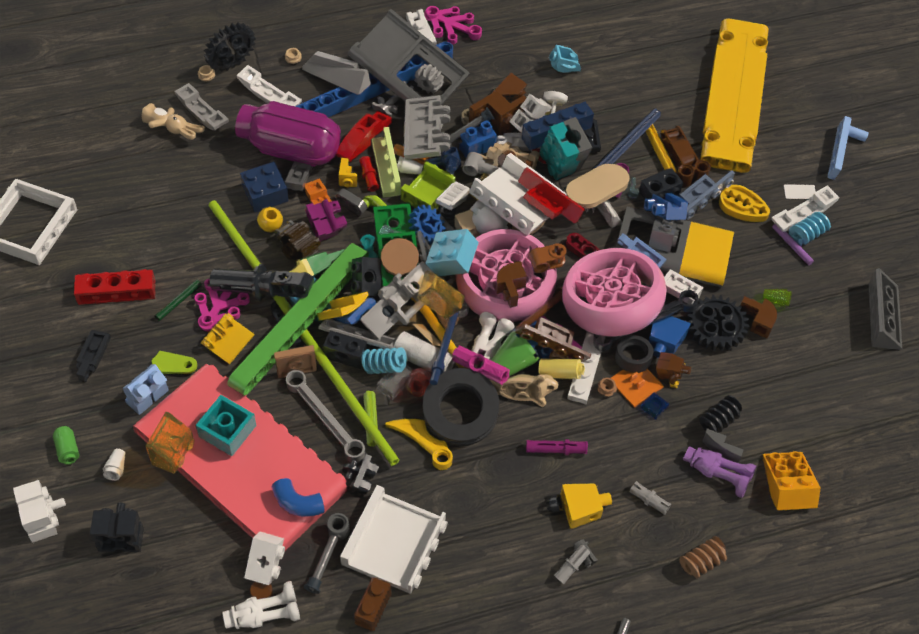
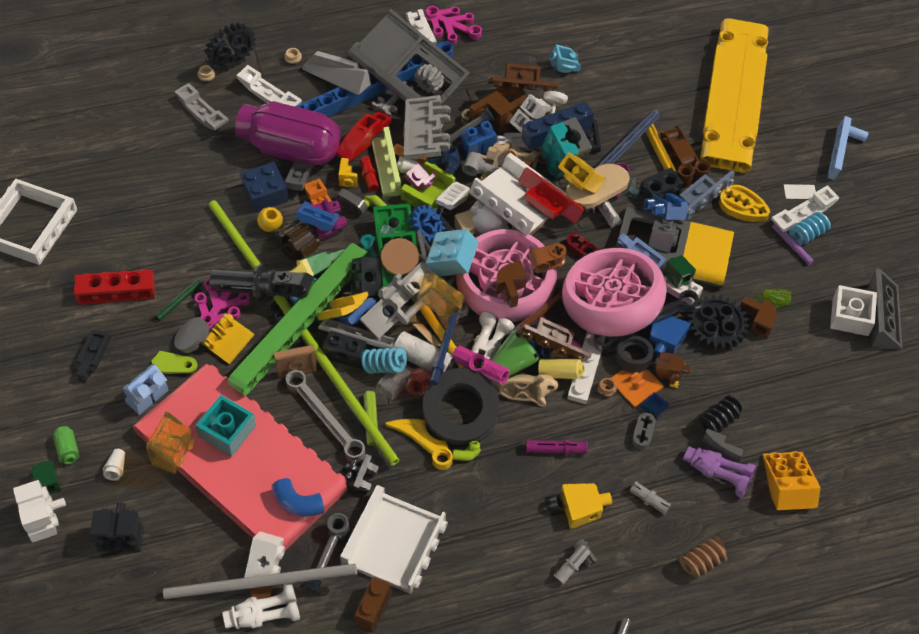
tan animal [142,103,205,140] -> none
none -> dark green brick [31,461,61,495]
none -> light grey piece [163,564,357,599]
none -> dark grey tile [174,317,209,353]
none -> blue plate [295,201,340,232]
none -> bracket [404,164,436,191]
none -> lime arm [452,441,481,461]
none -> reddish brown bracket [488,63,559,92]
none -> yellow brick [558,152,606,194]
none -> dark grey beam [632,413,656,450]
none -> dark green brick [663,255,696,289]
none -> white brick [830,285,877,336]

